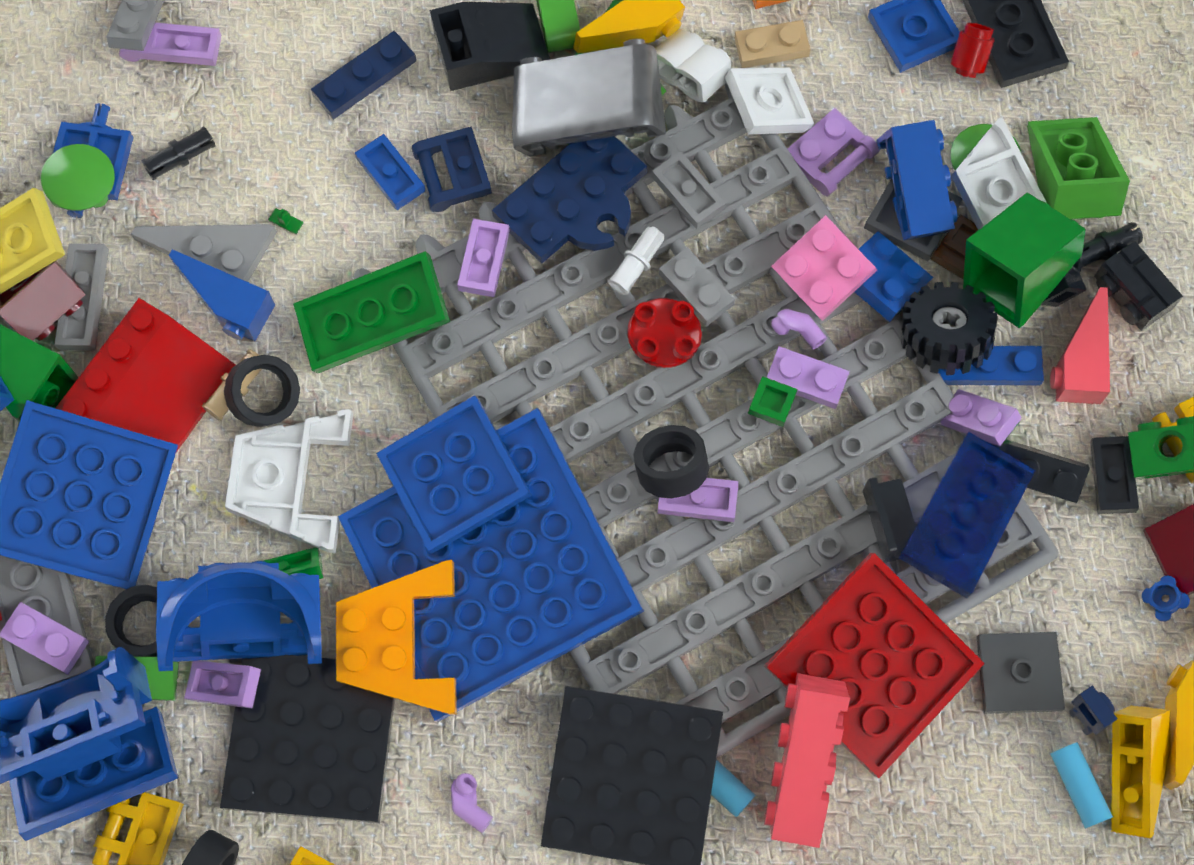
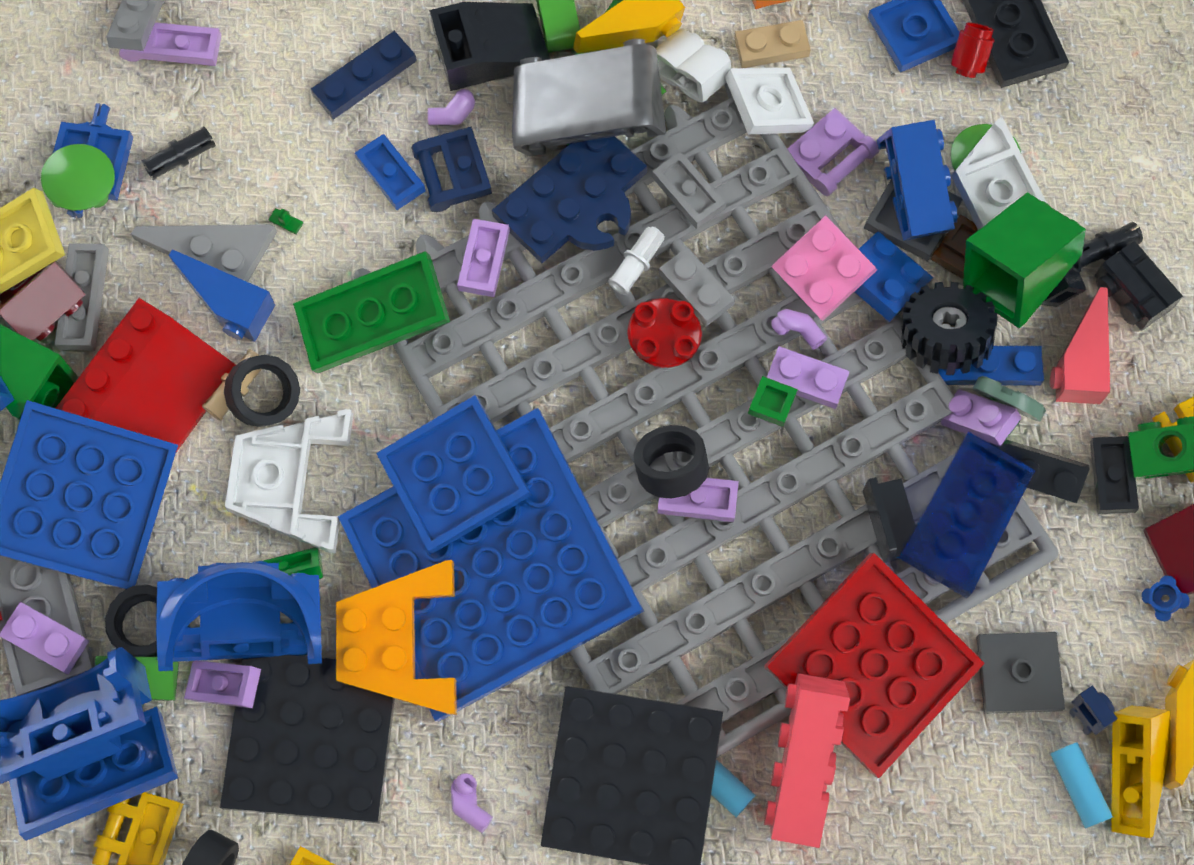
bright green slope [1027,117,1130,219] -> none
none -> lavender arm [428,89,475,126]
none -> sand green tile [972,376,1046,422]

